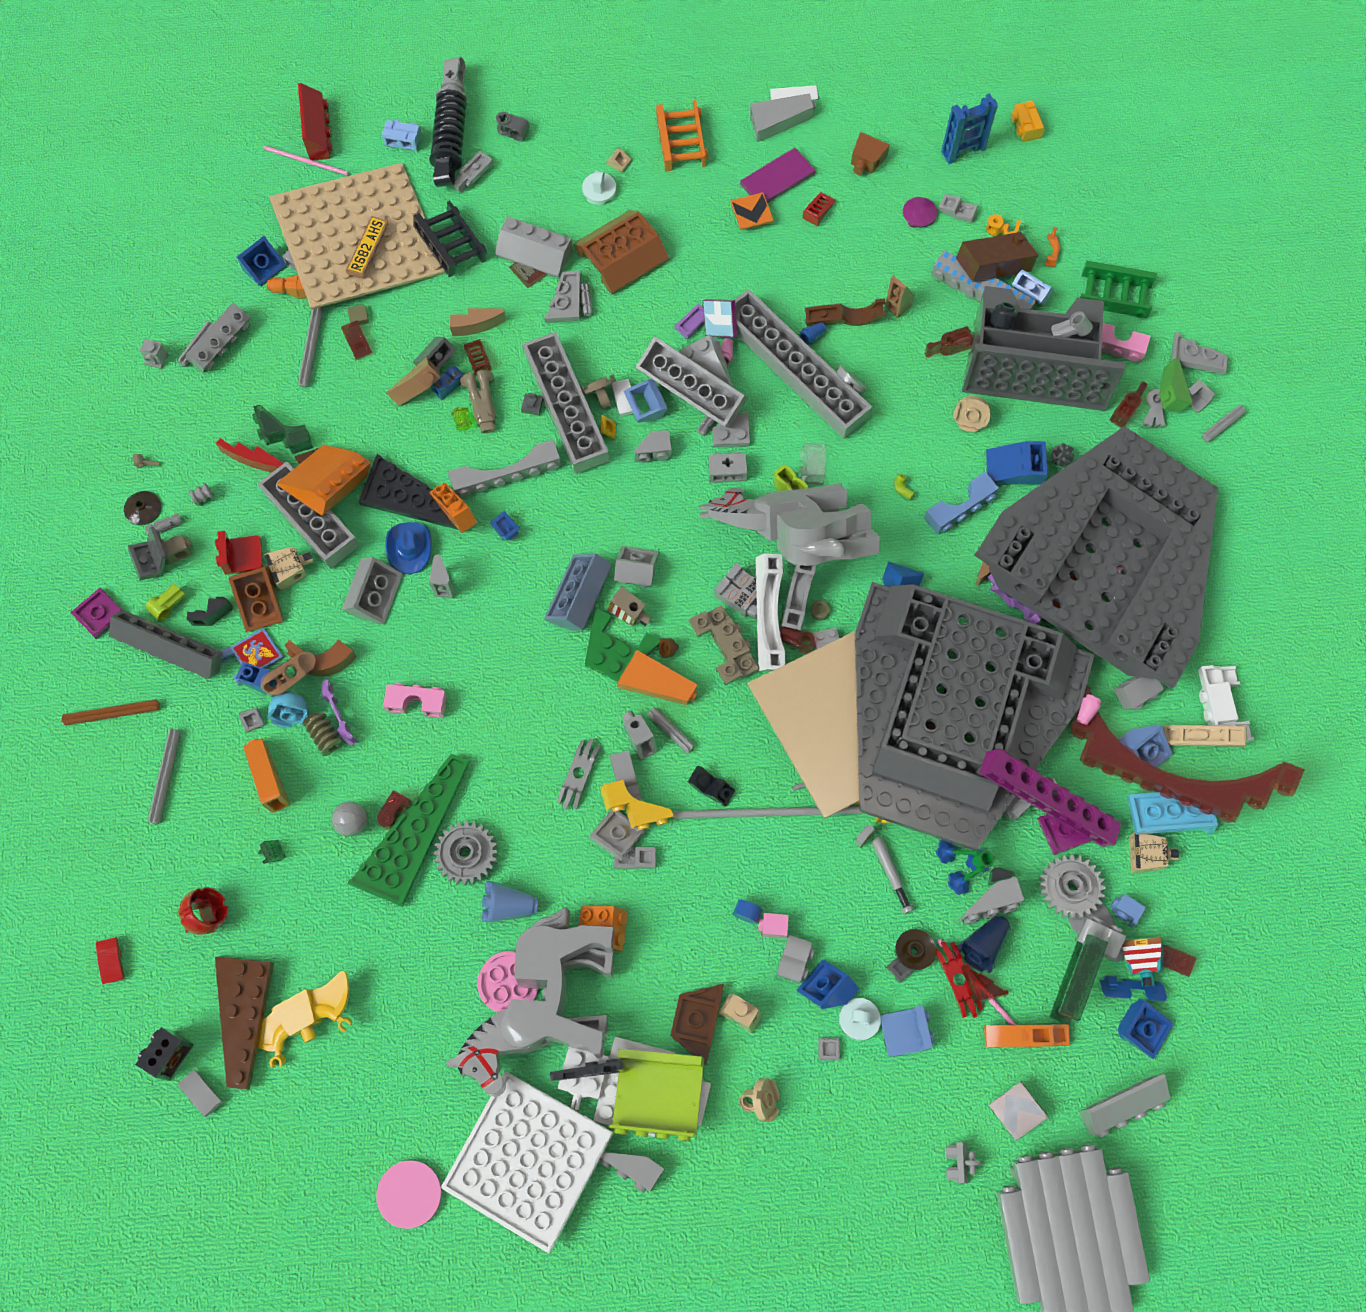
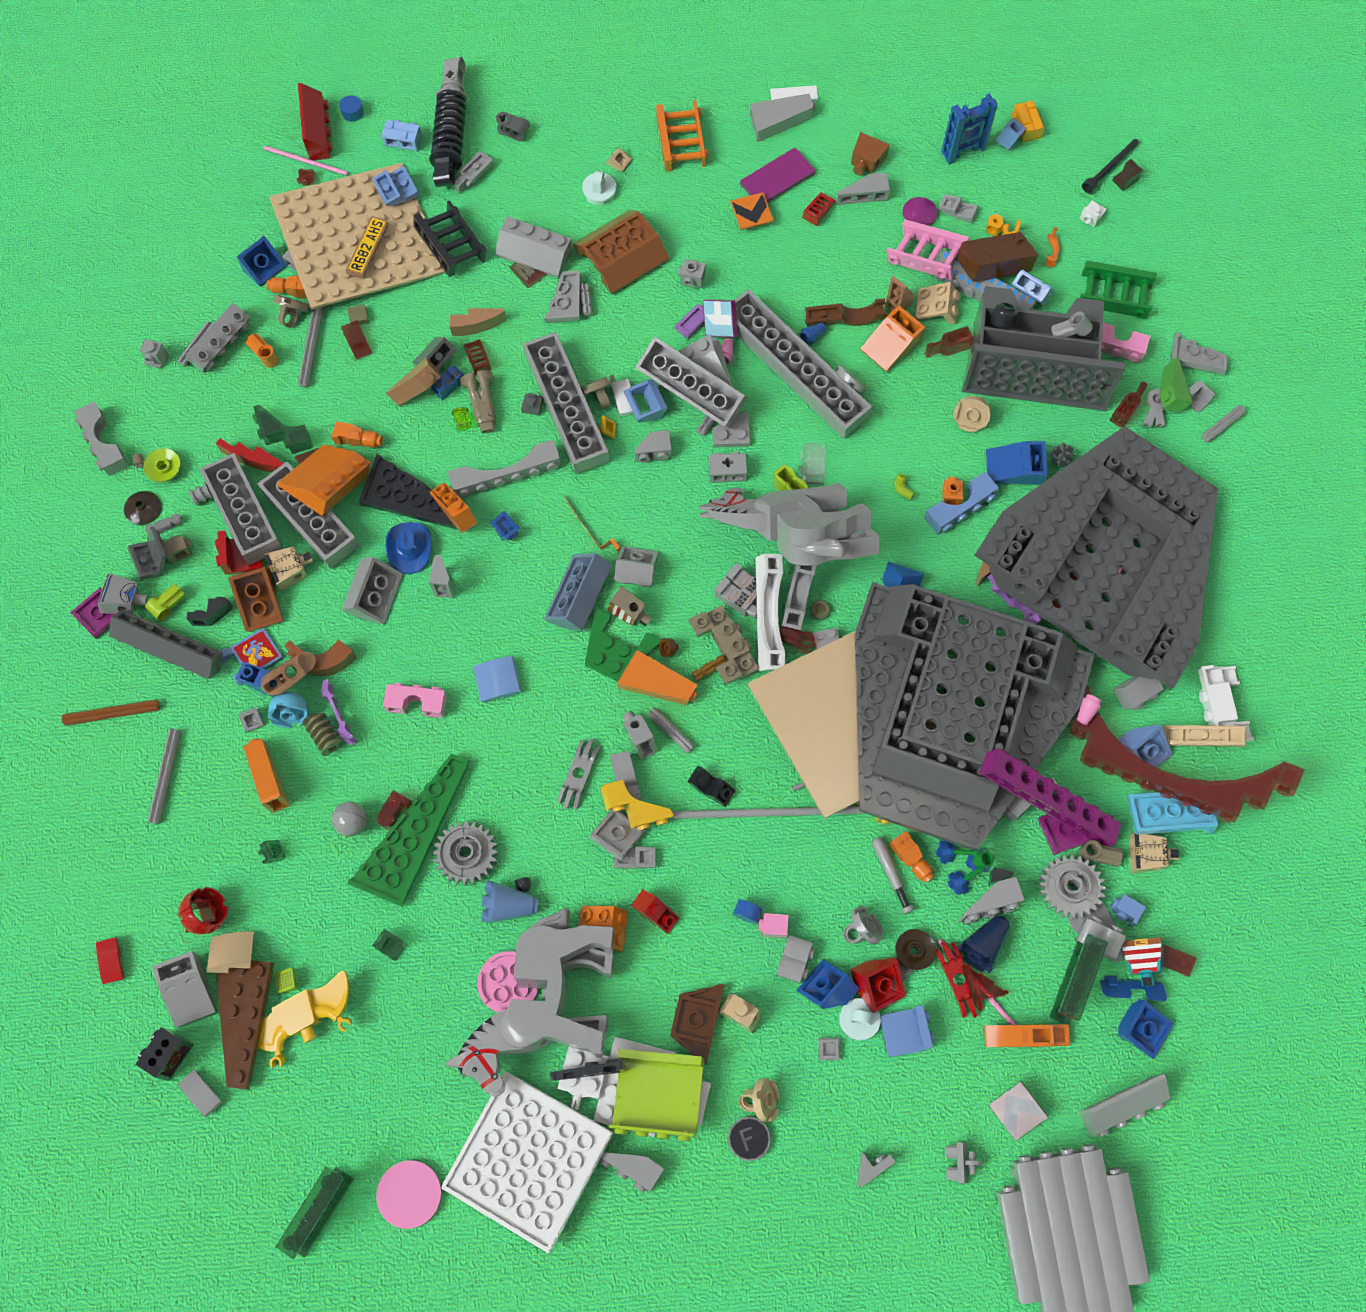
light grey tile [855,825,875,848] -> none
none -> light grey arch [75,401,129,476]
none -> light grey torso [98,573,148,614]
none -> lime dish [143,448,181,483]
none -> light grey slope [152,951,216,1028]
none -> light grey brick [200,453,282,566]
none -> tan slope [207,931,254,973]
none -> orange piece [246,333,279,368]
none -> dark tan tile [273,295,309,328]
none -> lime slope [274,968,298,994]
none -> clear green fence [275,1166,355,1259]
none -> clear red plate [297,169,315,186]
none -> orange piece [331,421,383,448]
none -> blue piece [339,95,364,122]
none -> medium blue slope [372,166,420,206]
none -> clear green panel [372,929,408,961]
none -> medium blue slope [473,656,522,703]
none -> black hinge [514,877,531,893]
none -> piece [564,496,620,553]
none -> red slope [630,889,680,934]
none -> light grey brick [678,259,705,288]
none -> pearl gold axle [692,655,727,681]
none -> black tile [728,1117,770,1161]
none -> light grey slope [836,173,890,205]
none -> light grey tile [844,905,884,945]
none -> red slope [850,958,906,1013]
none -> light grey slope [856,1152,895,1188]
none -> slope [860,306,926,372]
none -> bright pink fence [886,219,969,280]
none -> orange piece [889,831,934,883]
none -> tan bracket [915,282,960,325]
none -> orange brick [942,477,963,505]
none -> medium blue brick [996,118,1026,151]
none -> dark tan piece [1078,840,1123,867]
none -> white bracket [1079,201,1106,227]
none -> black piece [1082,139,1139,194]
none -> dark brown panel [1112,159,1143,191]

